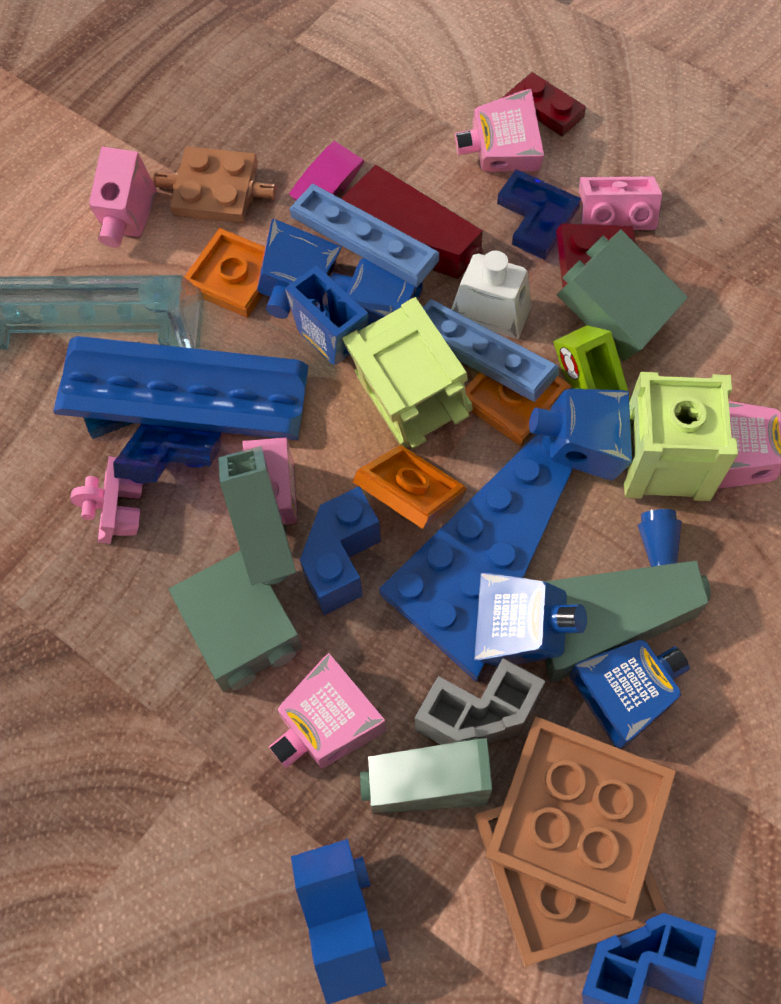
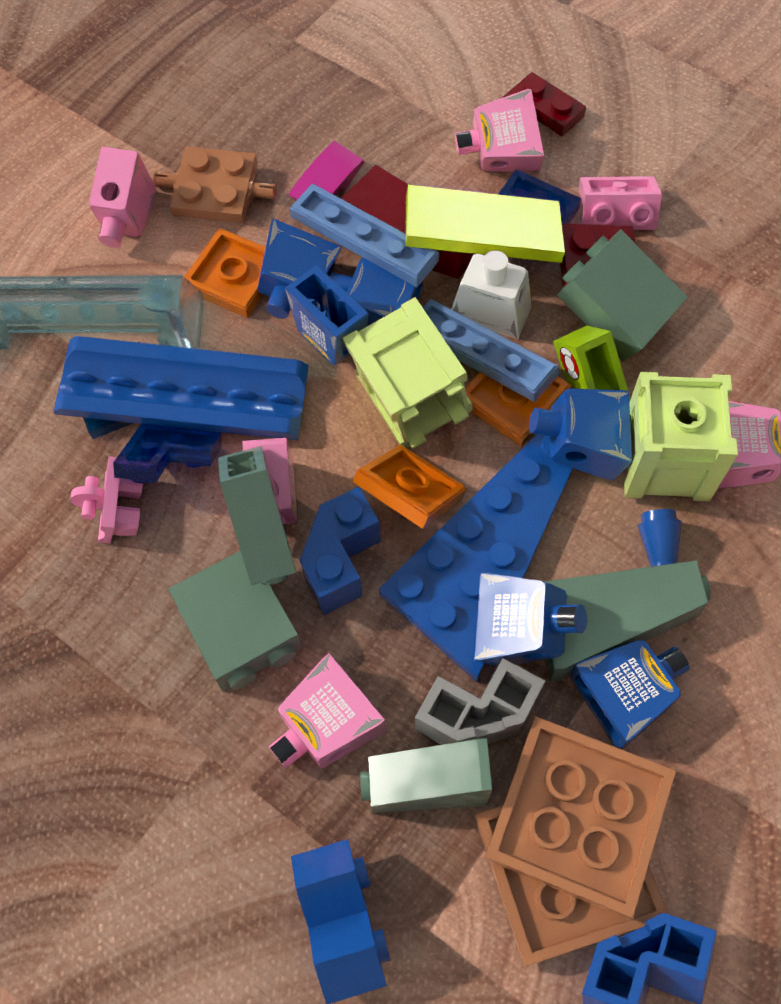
none -> neon yellow tile [405,185,565,263]

